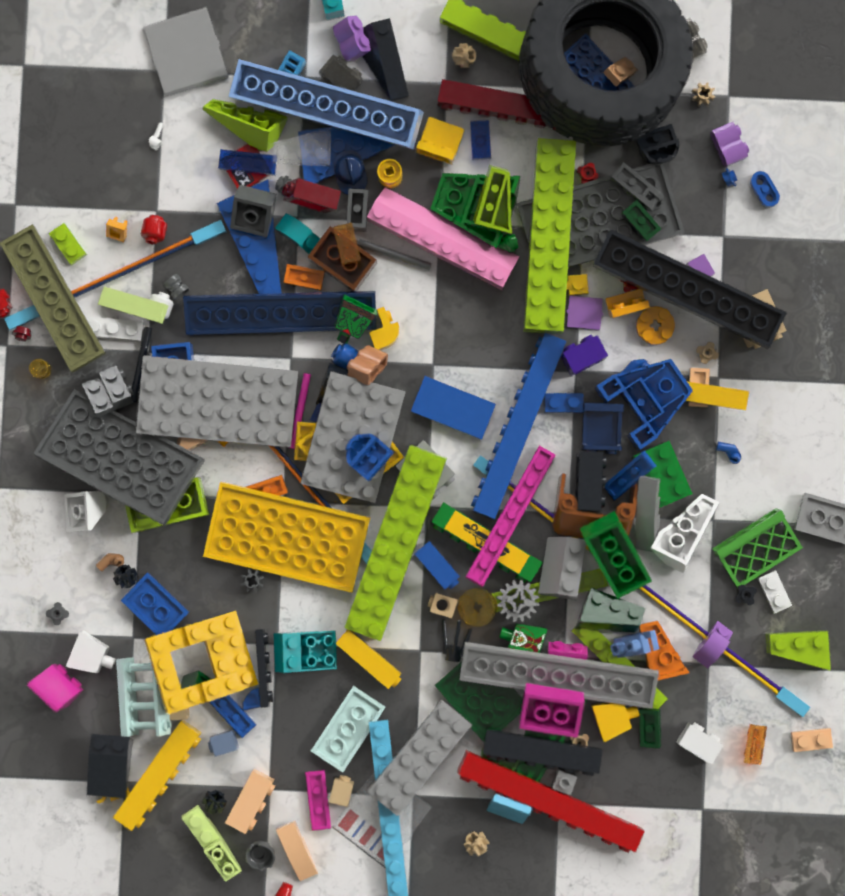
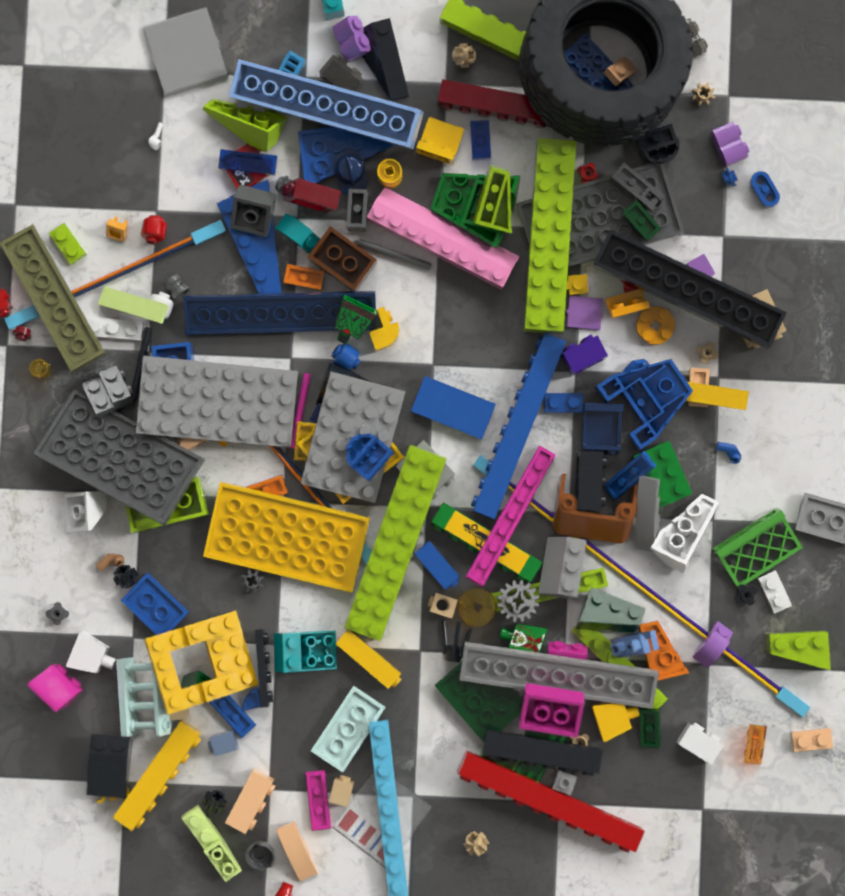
clear wing [273,127,331,166] -> none
clear orange plate [333,222,361,265] -> none
nougat brick [347,345,388,385] -> none
light grey plate [367,700,472,816] -> none
medium azure tile [486,794,532,824] -> none
green plate [498,234,519,253] -> none
green brick [580,511,652,599] -> none

